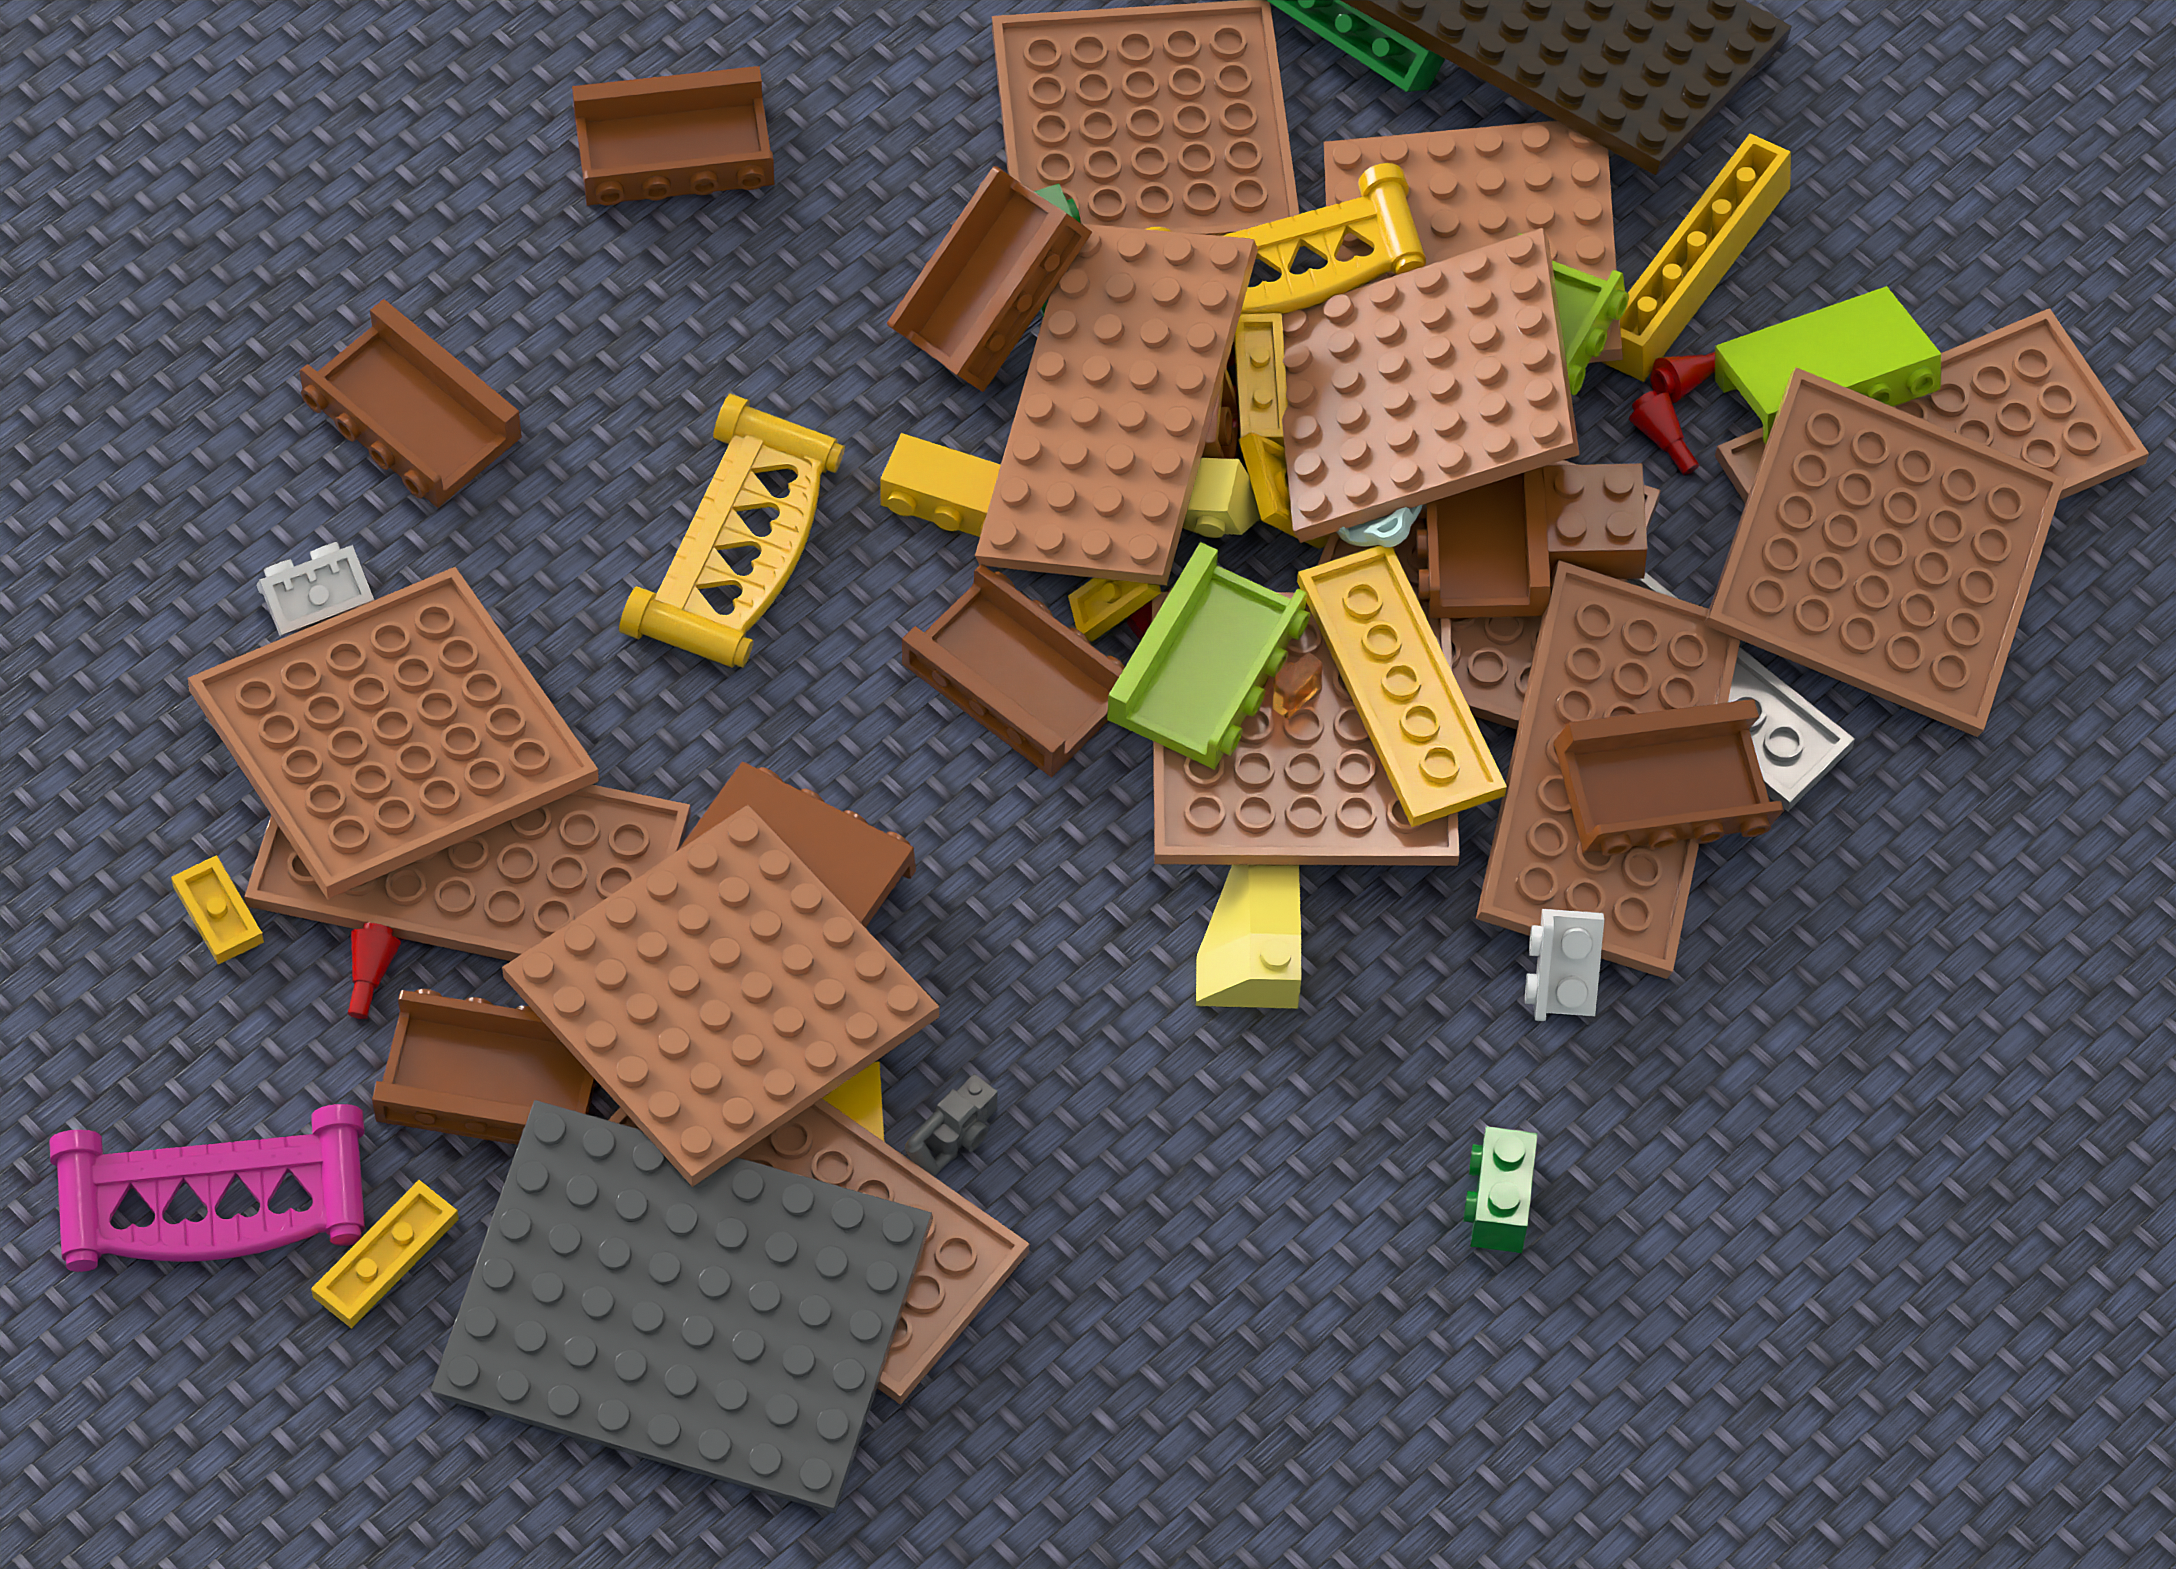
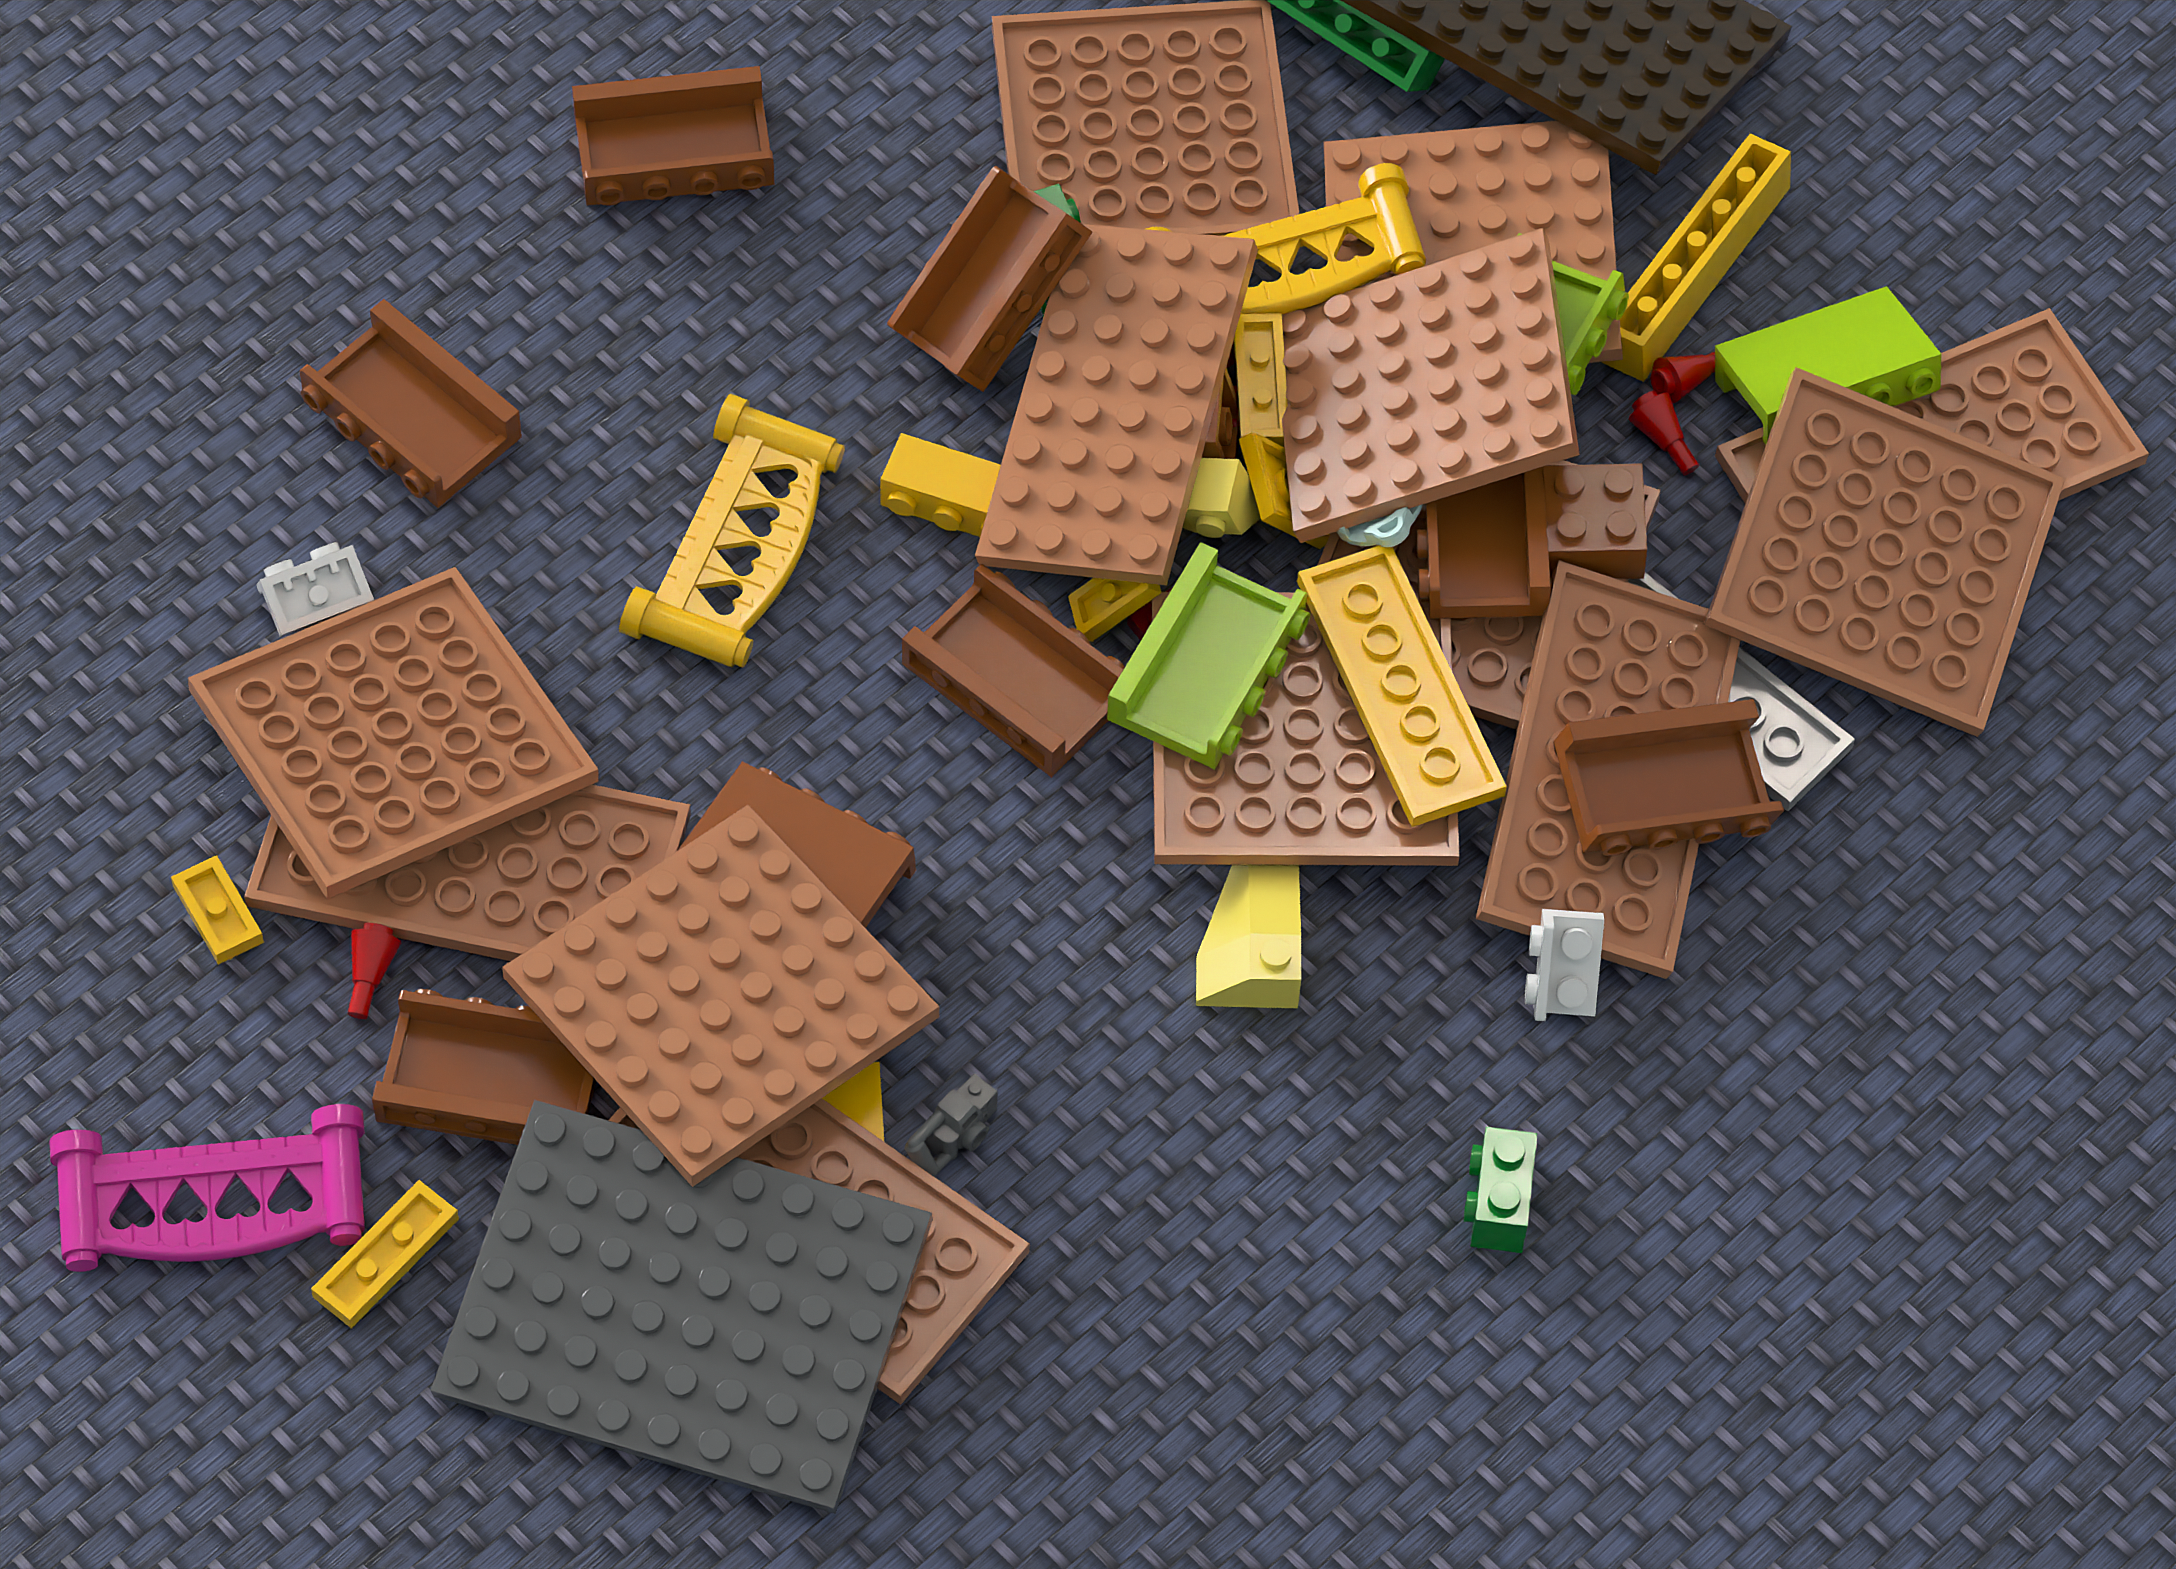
clear orange plate [1273,652,1323,720] -> none

